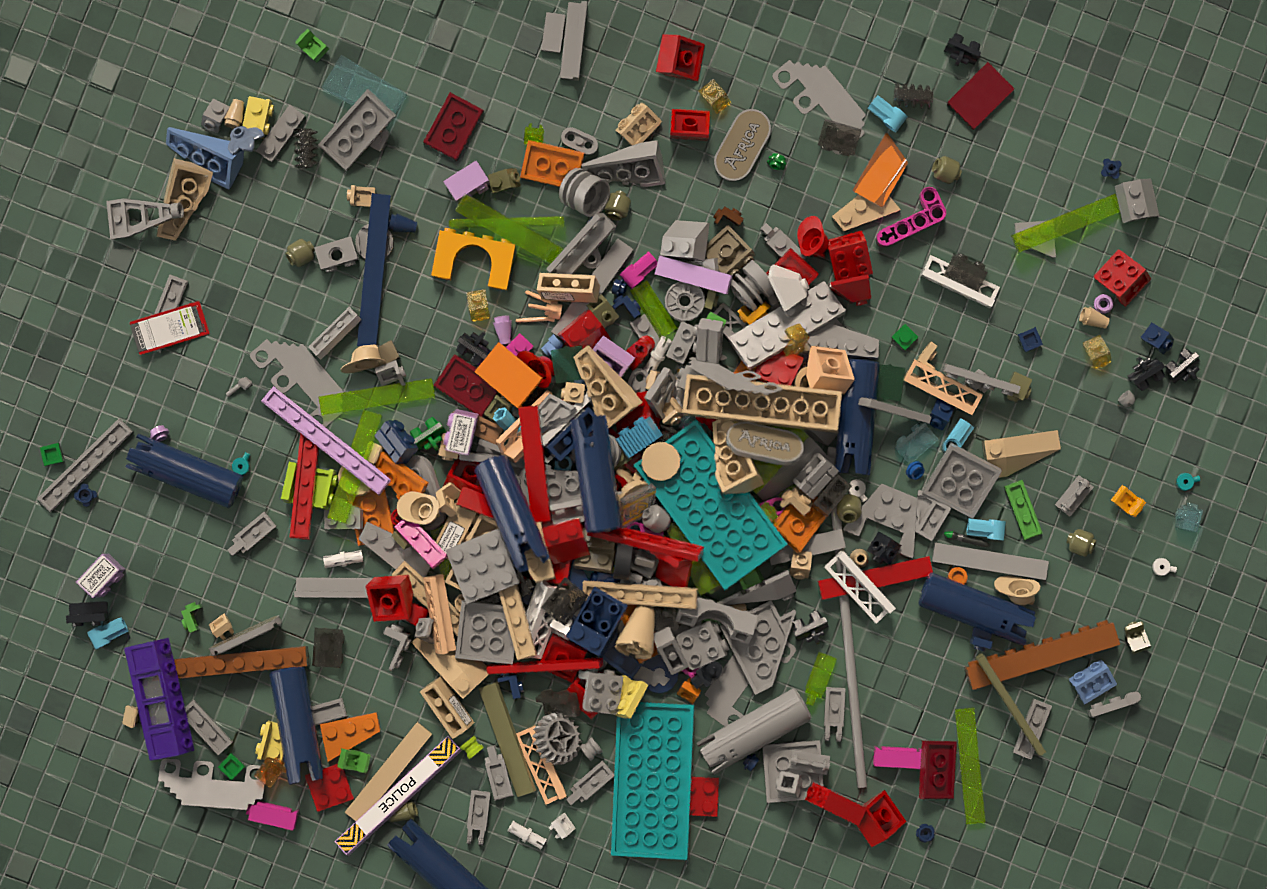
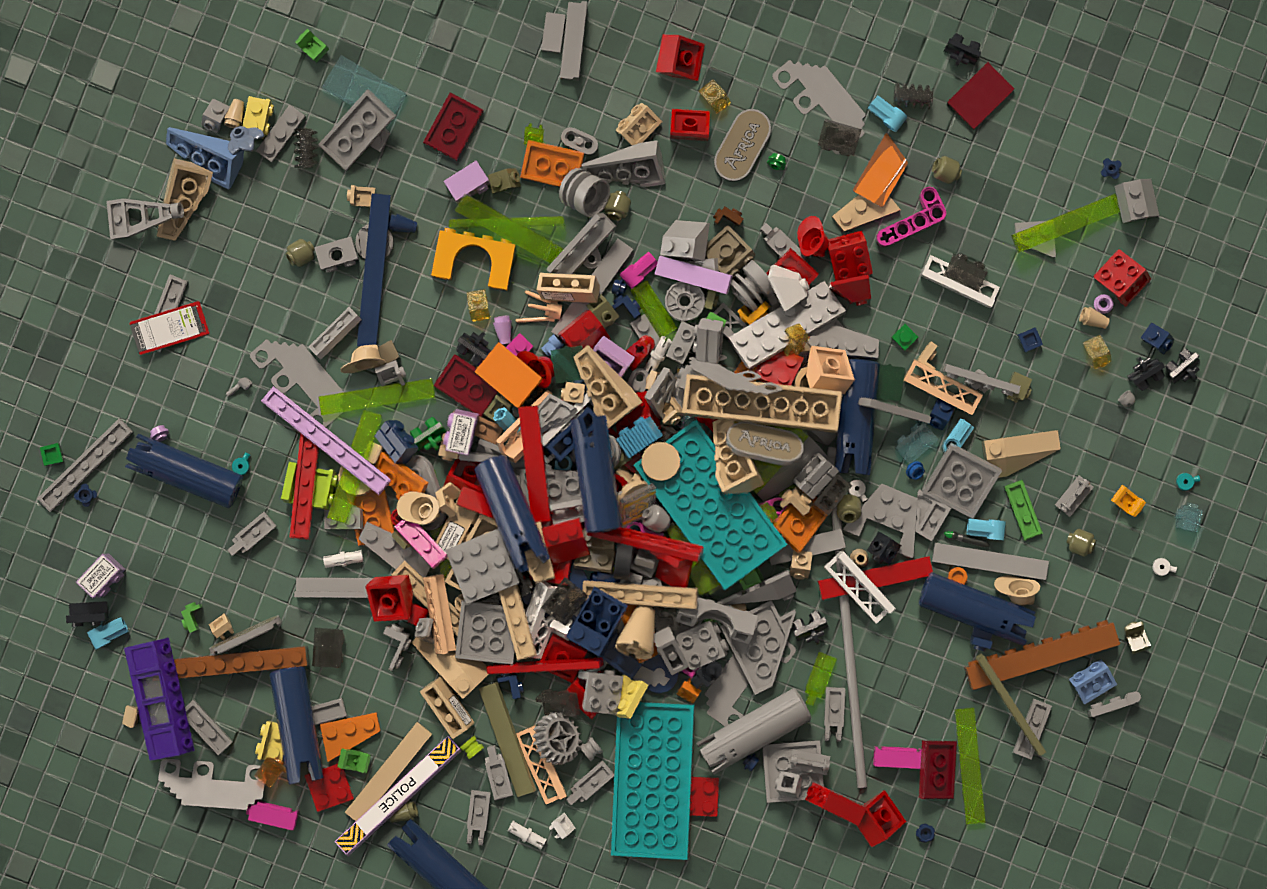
green plate [218,753,246,780] -> none

